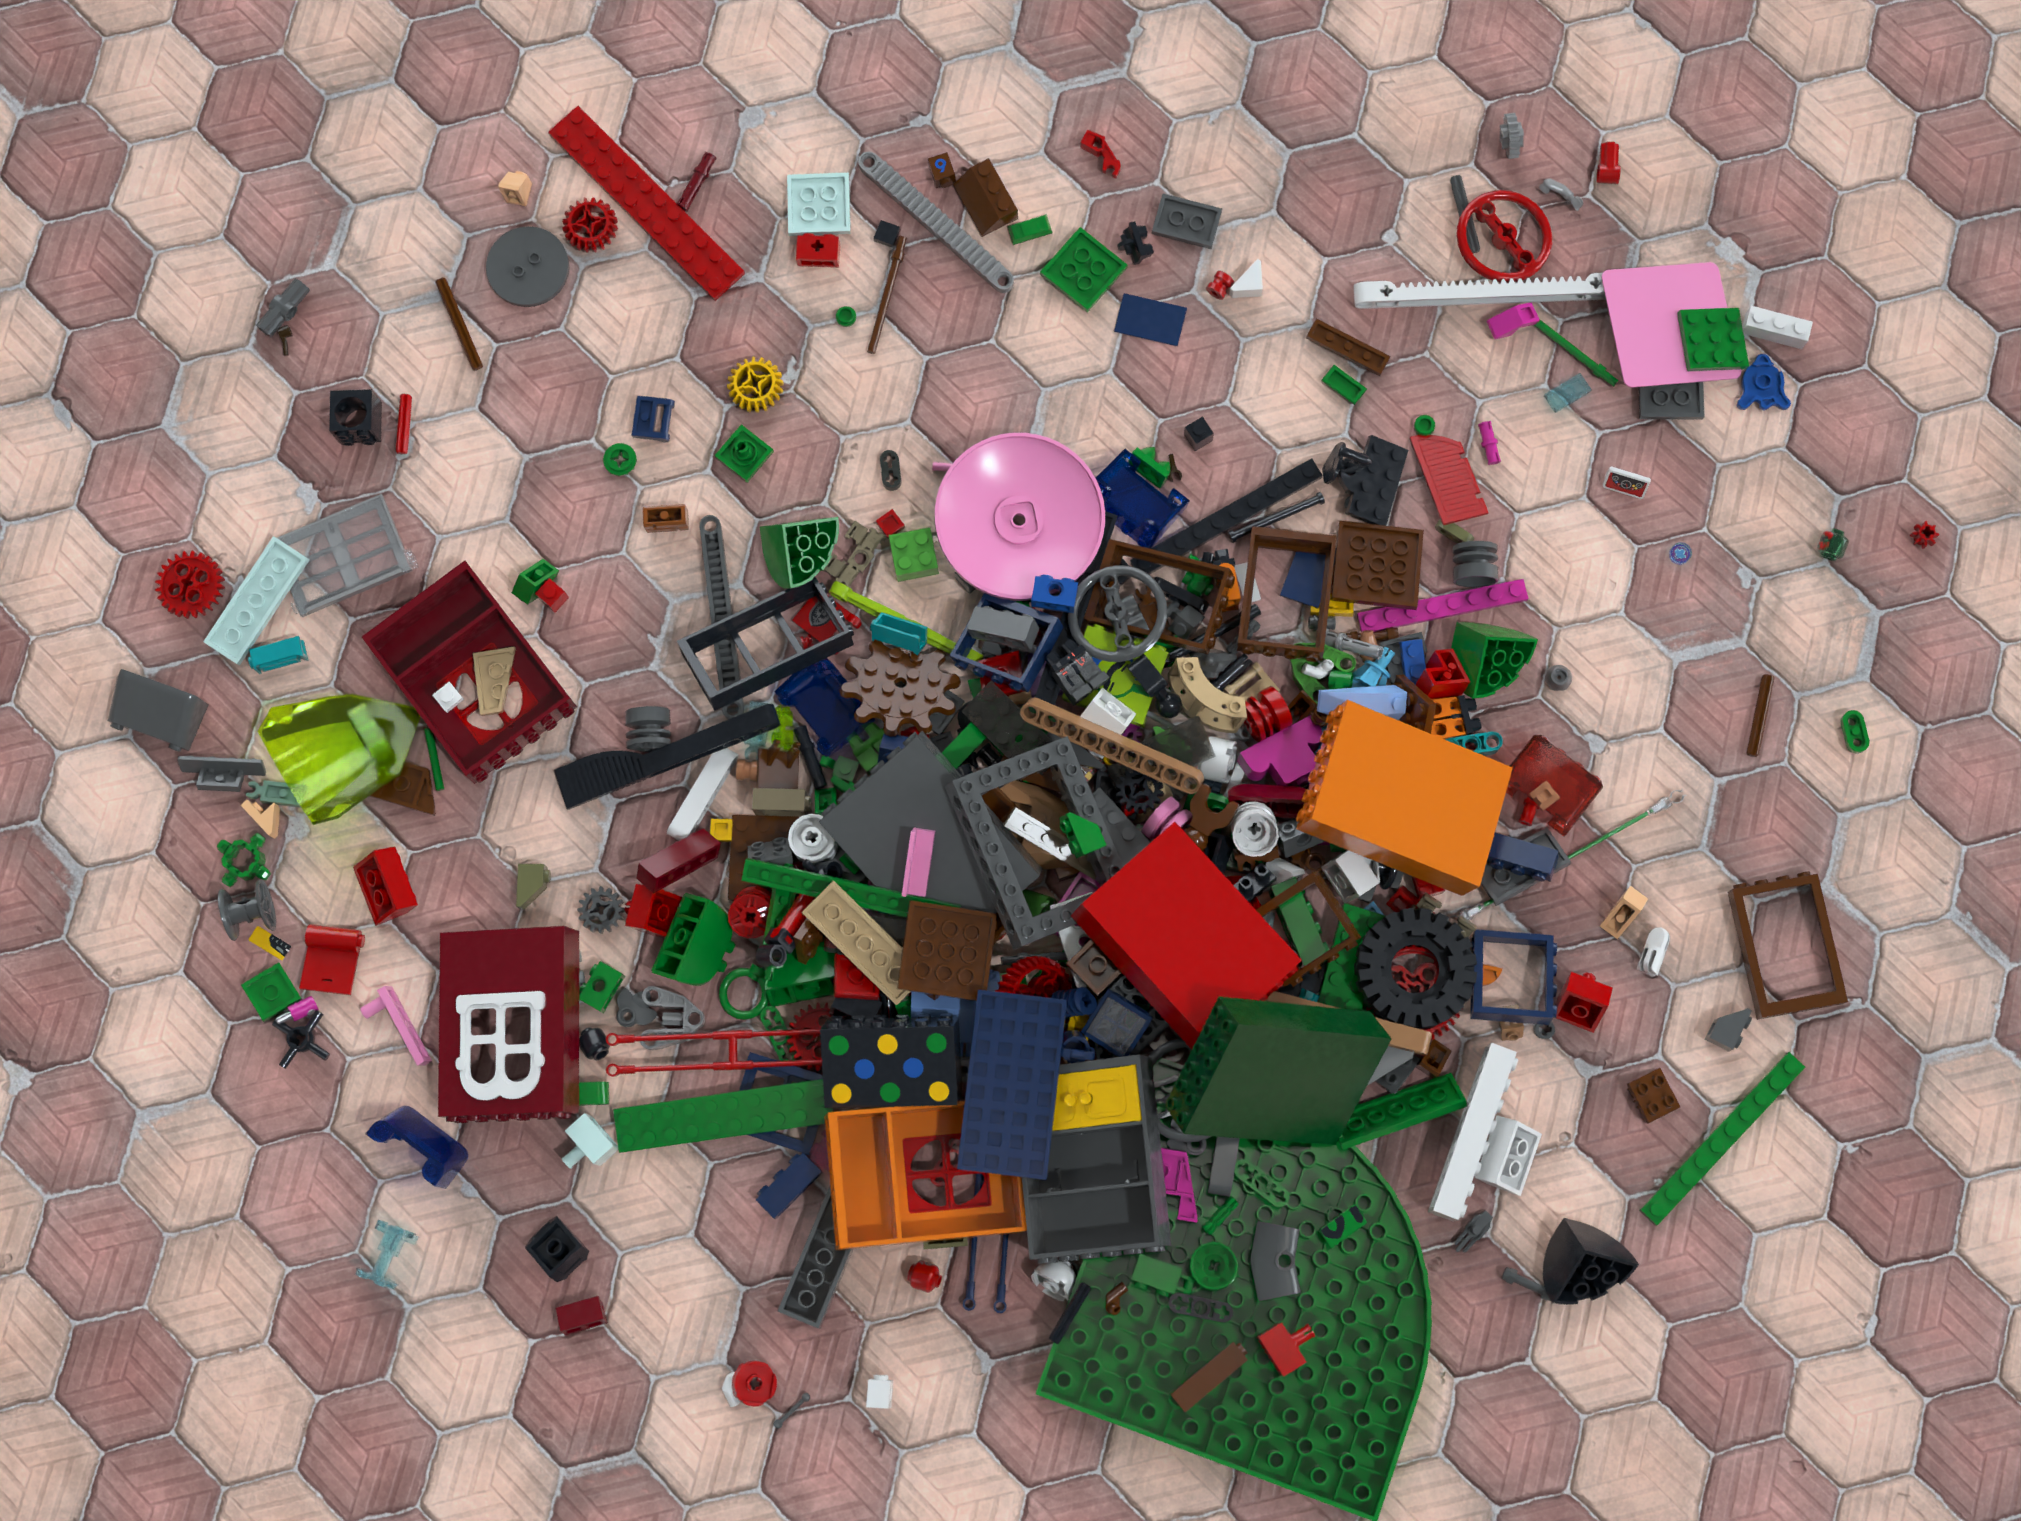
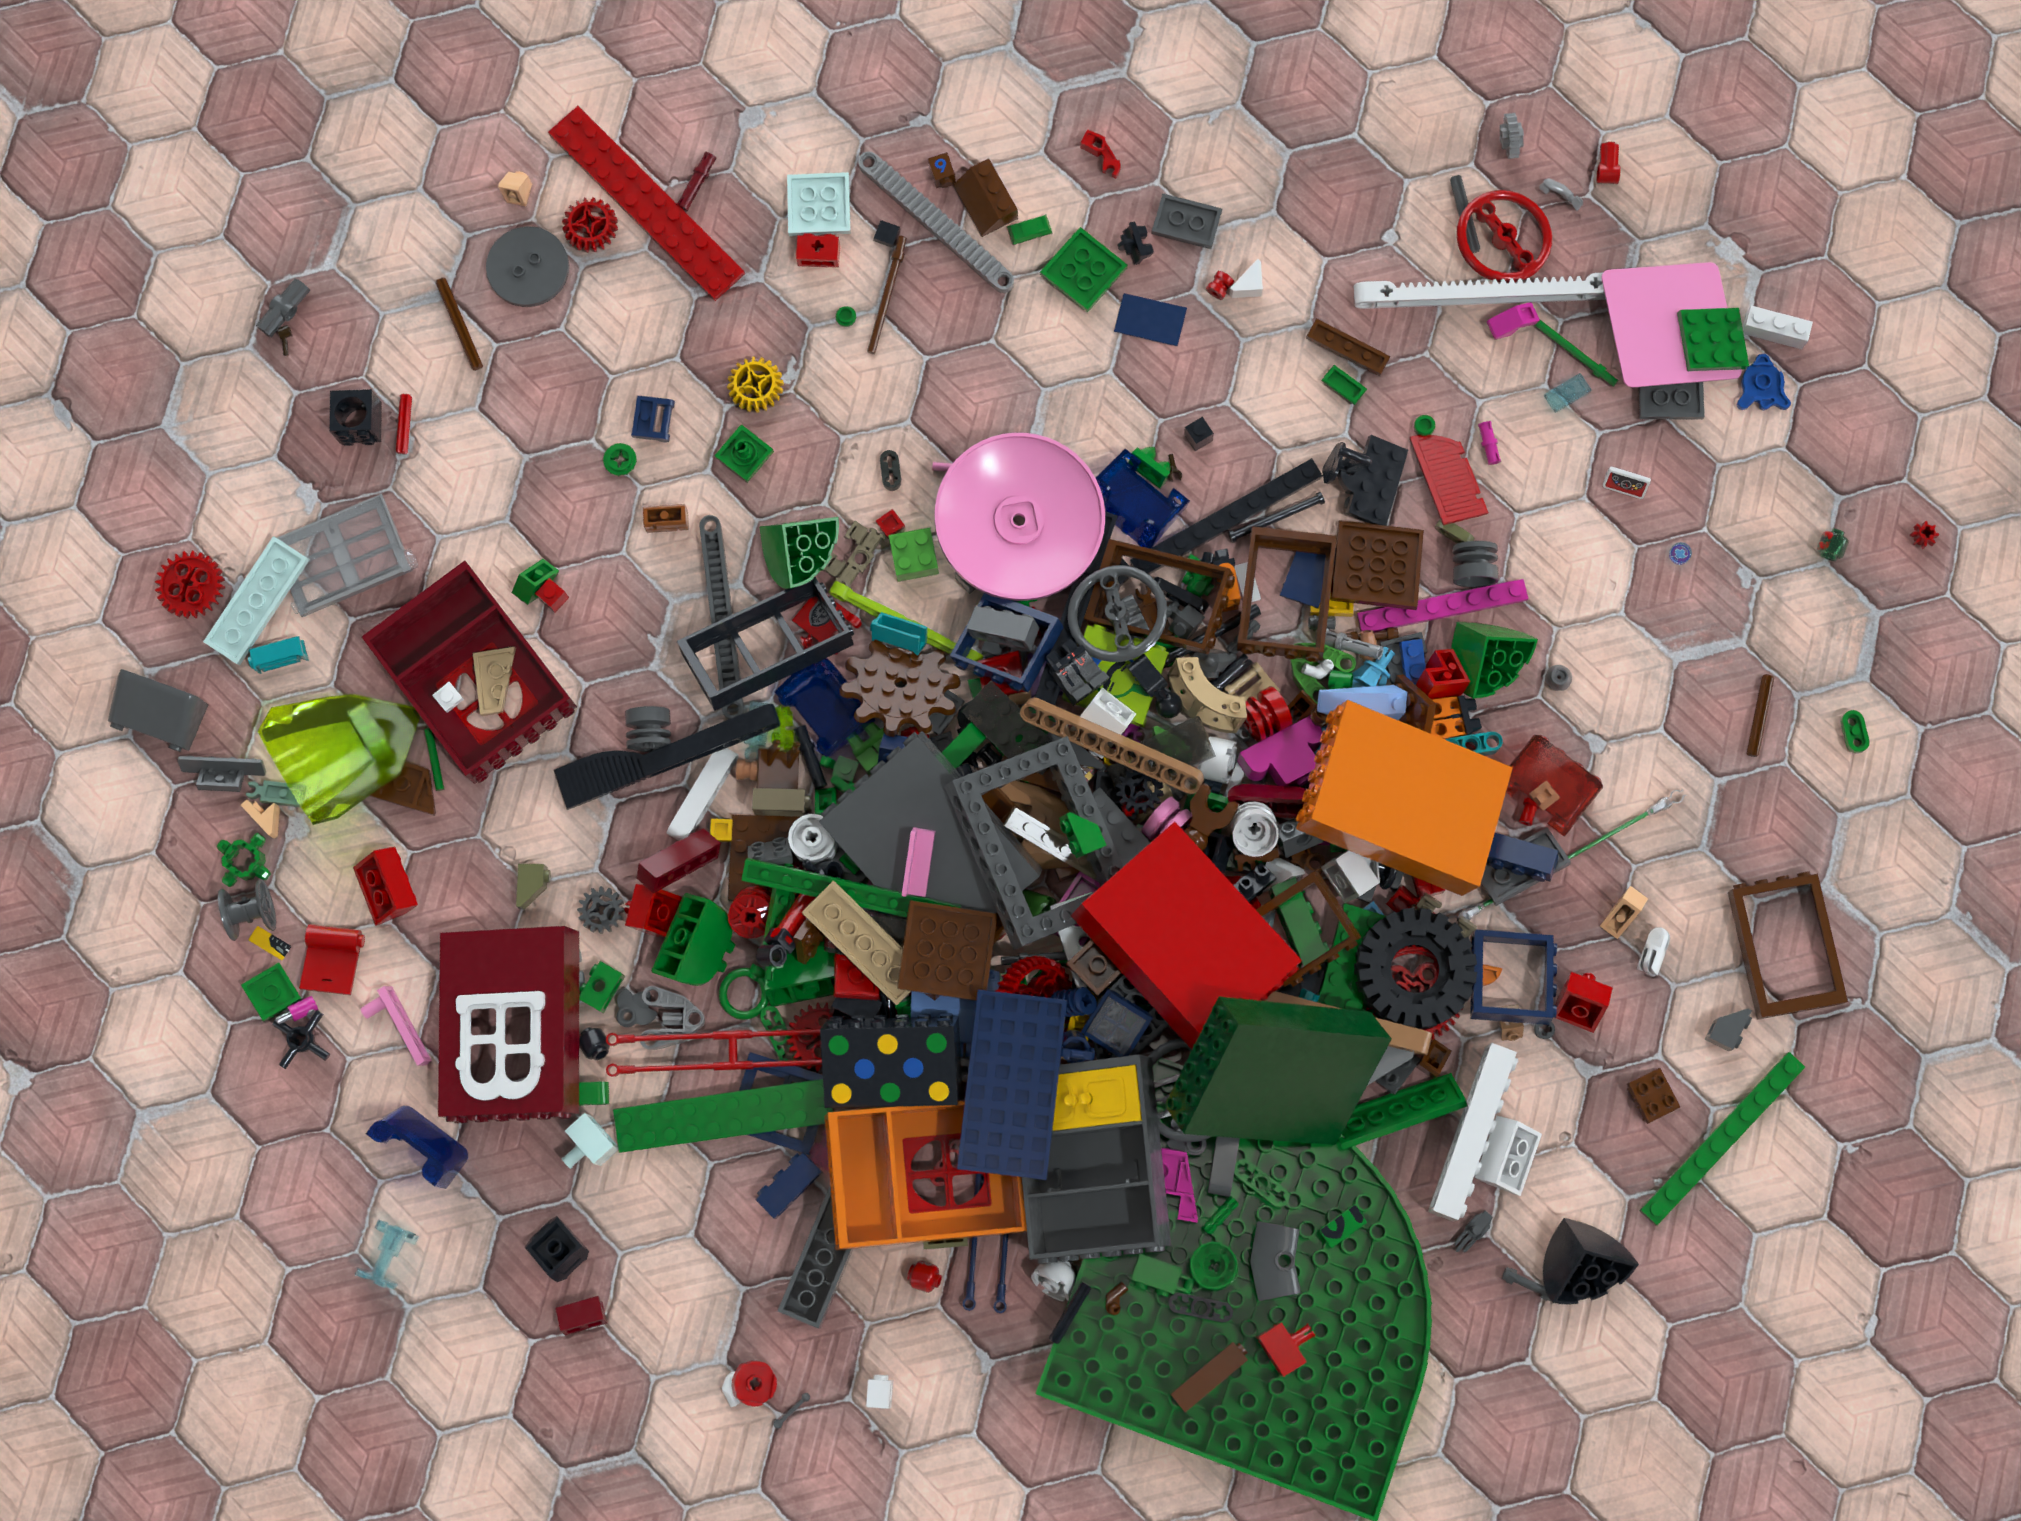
blue brick [1031,575,1078,613] -> none

